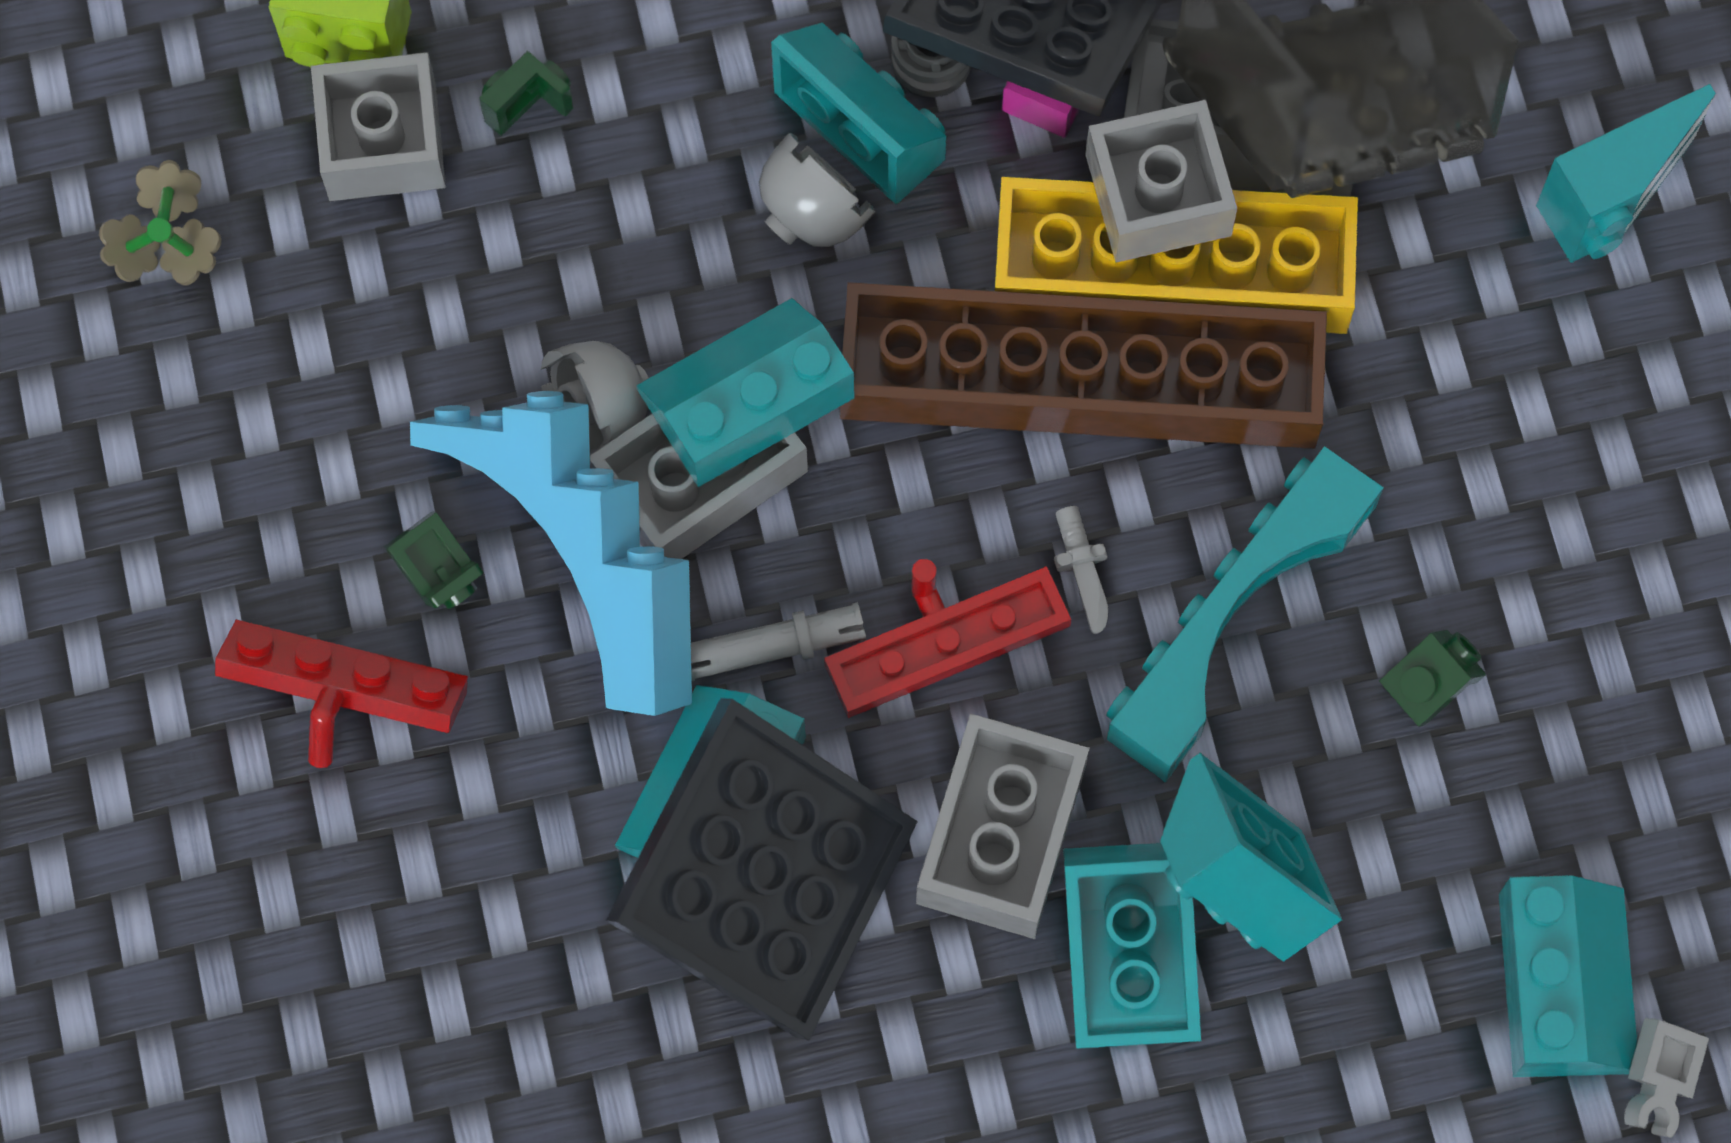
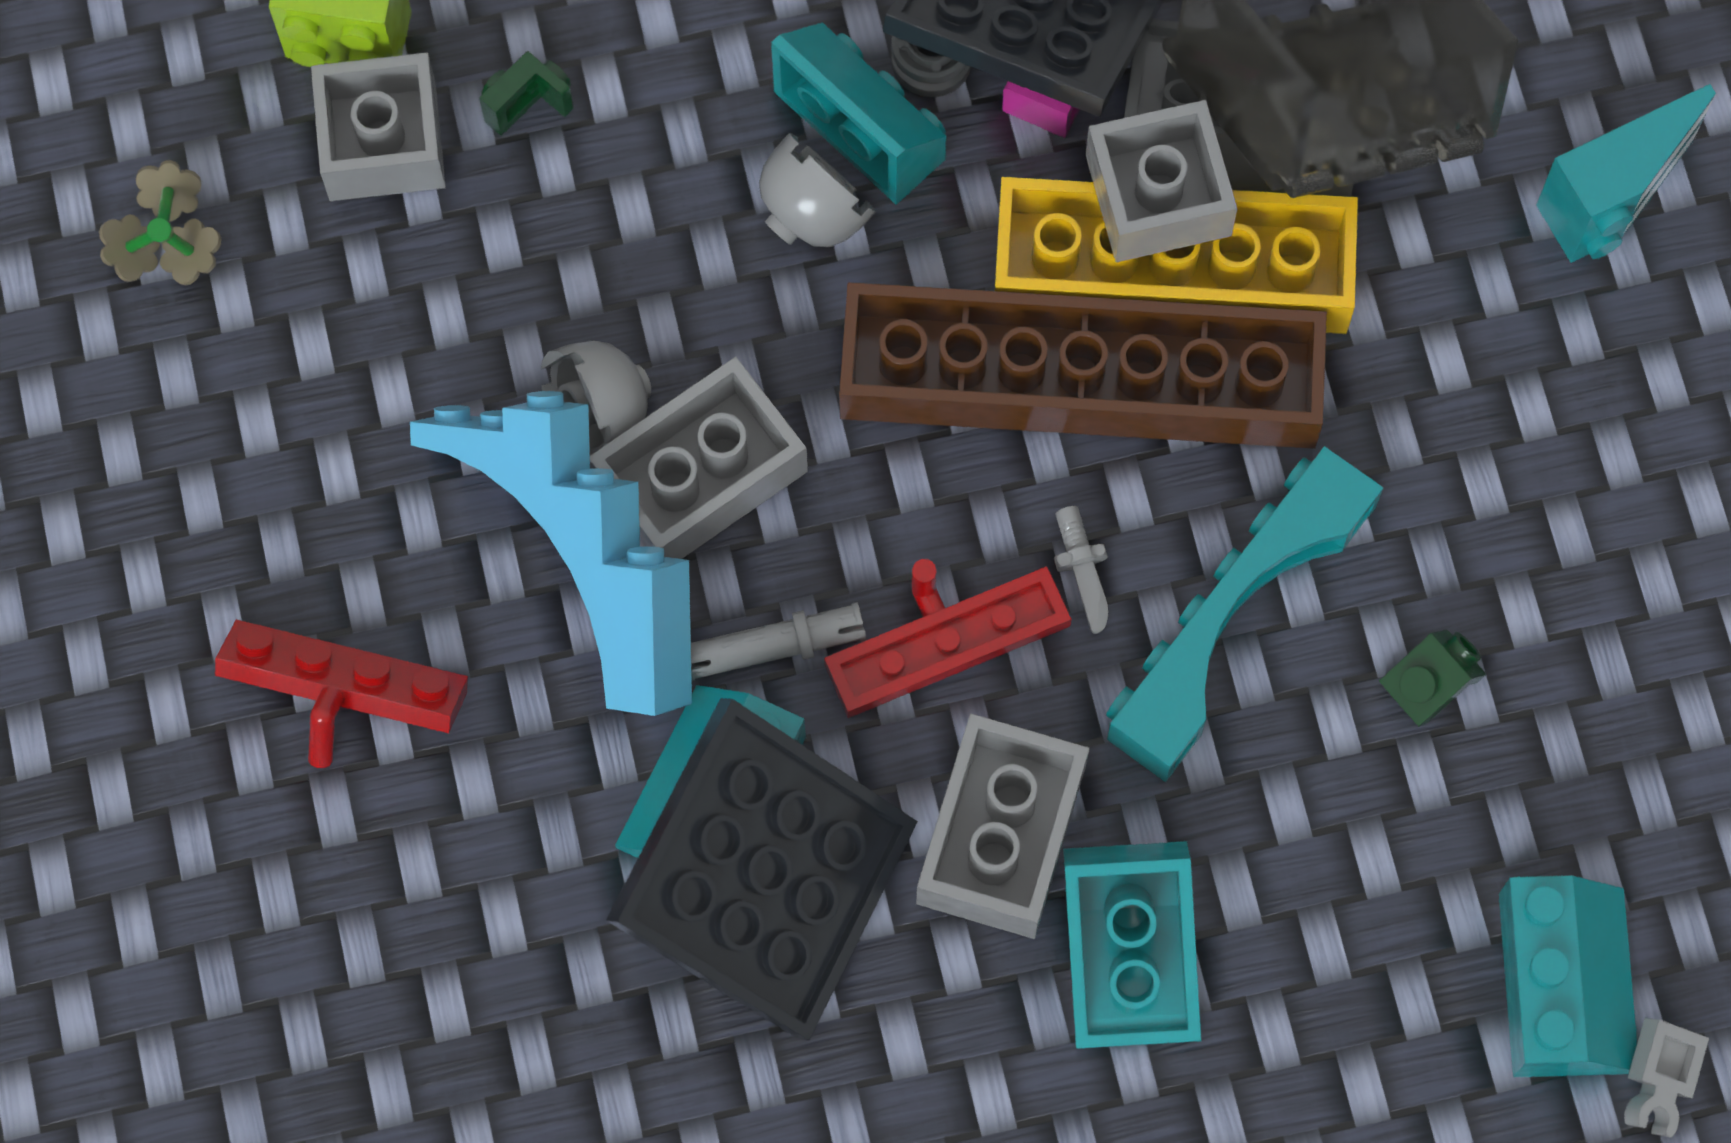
dark green bracket [384,511,484,609] -> none
teal slope [636,298,854,487] -> none
teal slope [1160,752,1342,962] -> none

